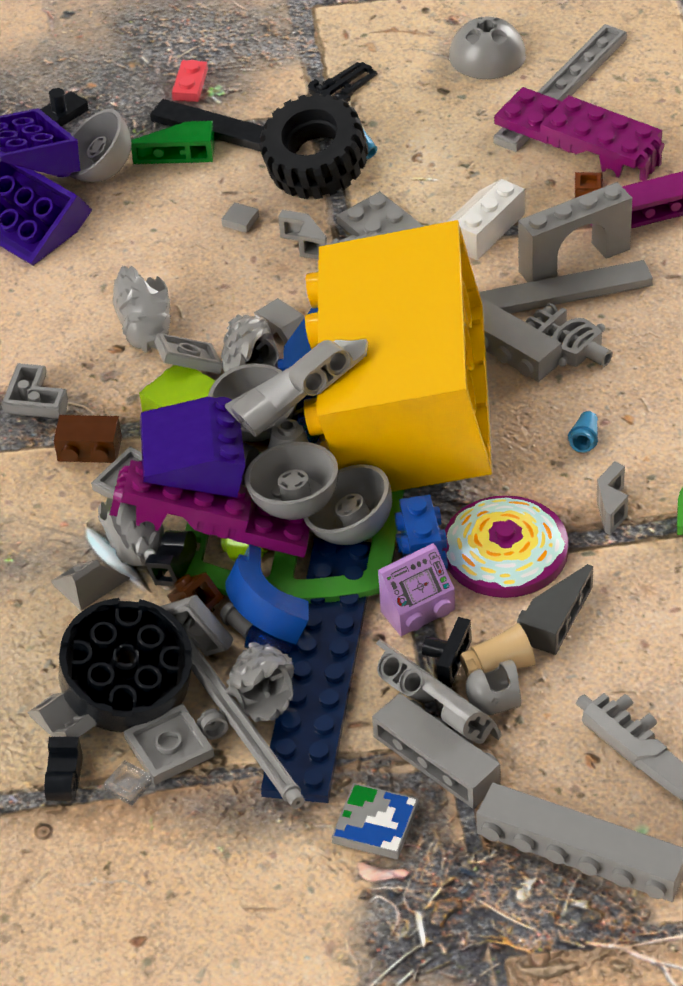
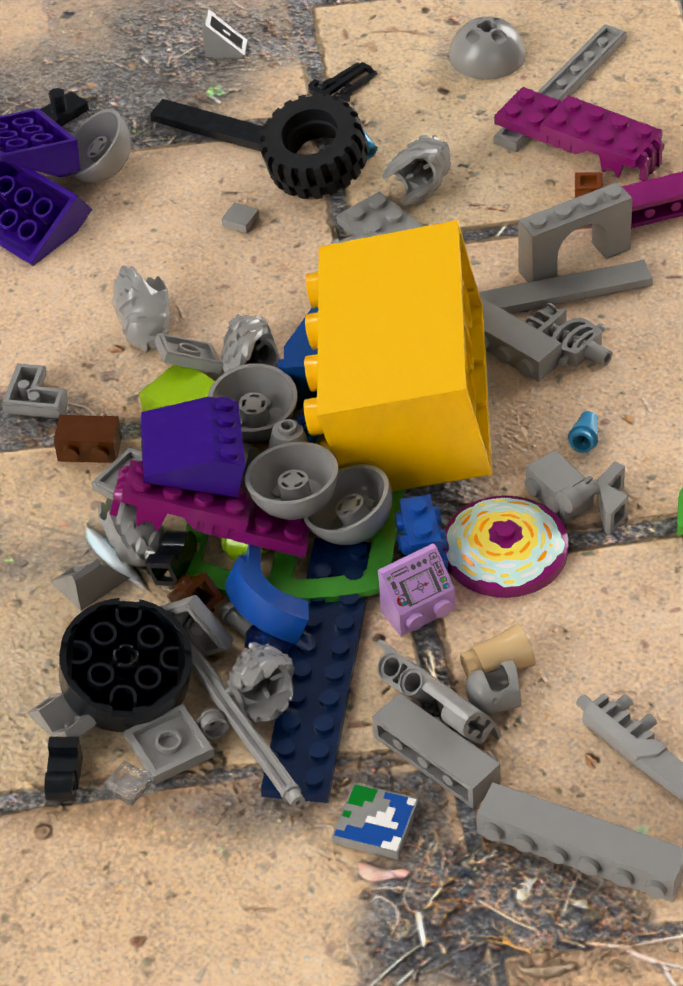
green slope [131,121,215,165] -> none
coral plate [172,60,208,102] -> none
light grey panel [225,339,368,437] -> none
light grey slope [254,298,305,344] -> none
light grey slope [278,210,327,260] -> none
black tile [422,617,472,689] -> none
white slope [446,179,525,260] -> none
dark grey slope [517,564,593,655] -> none
none -> light grey slope [202,10,247,58]
none -> light grey head [382,135,451,206]
none -> light grey hinge [525,450,600,523]

